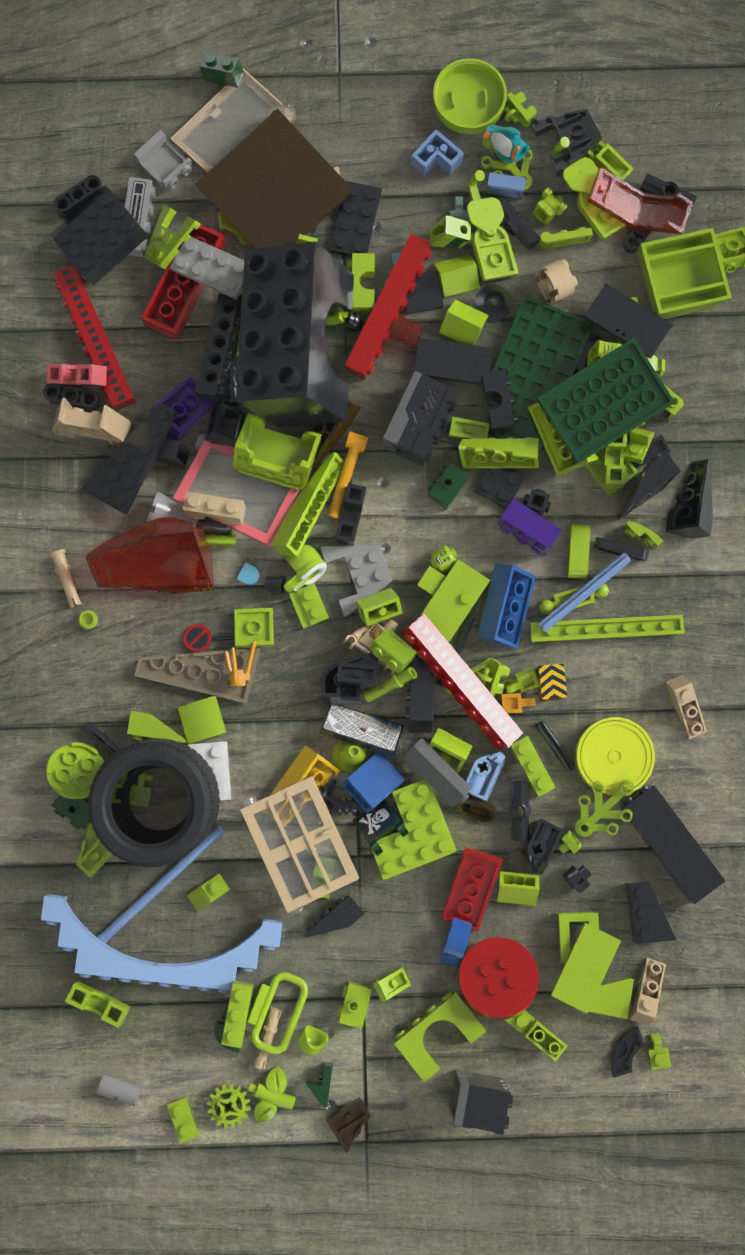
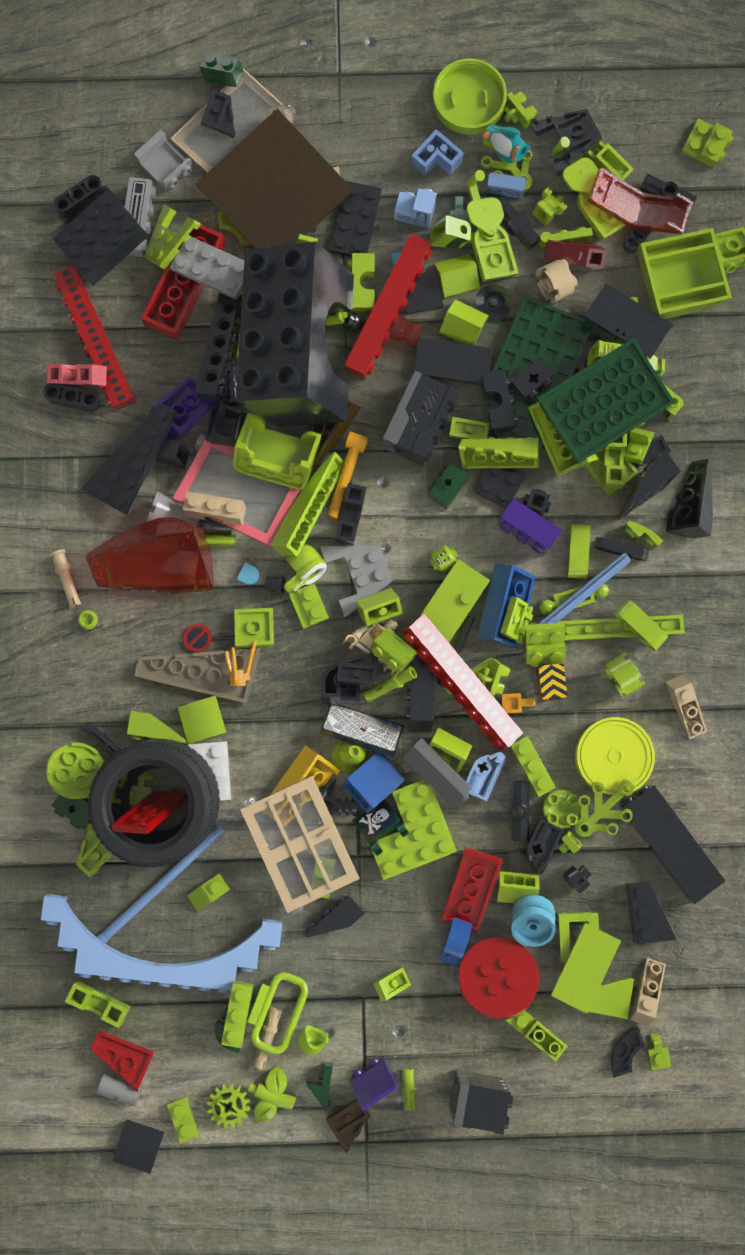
tan wedge [52,398,134,447] -> none
lime brick [336,981,372,1029] -> none
lime arch [394,991,486,1082] -> none
lime panel [418,566,446,597] -> none
dark brown plate [457,796,496,822] -> none
lime plate [502,668,539,694] -> none
black axle [535,721,575,772] -> none
none -> red wing [90,1030,154,1091]
none -> red tile [112,791,188,834]
none -> black slope [112,1119,164,1174]
none -> black wing [200,89,236,138]
none -> dark purple slope [350,1057,398,1111]
none -> light blue brick [394,188,437,229]
none -> lime axle [401,1069,417,1111]
none -> lime plate [500,597,533,644]
none -> black brick [510,357,554,402]
none -> medium azure wheel [511,895,555,947]
none -> lime plate [525,623,566,667]
none -> lime dish [543,790,581,829]
none -> dark red slope [544,239,607,269]
none -> lime brick [604,652,646,697]
none -> lime beam [614,599,669,651]
none -> lime plate [681,119,734,168]

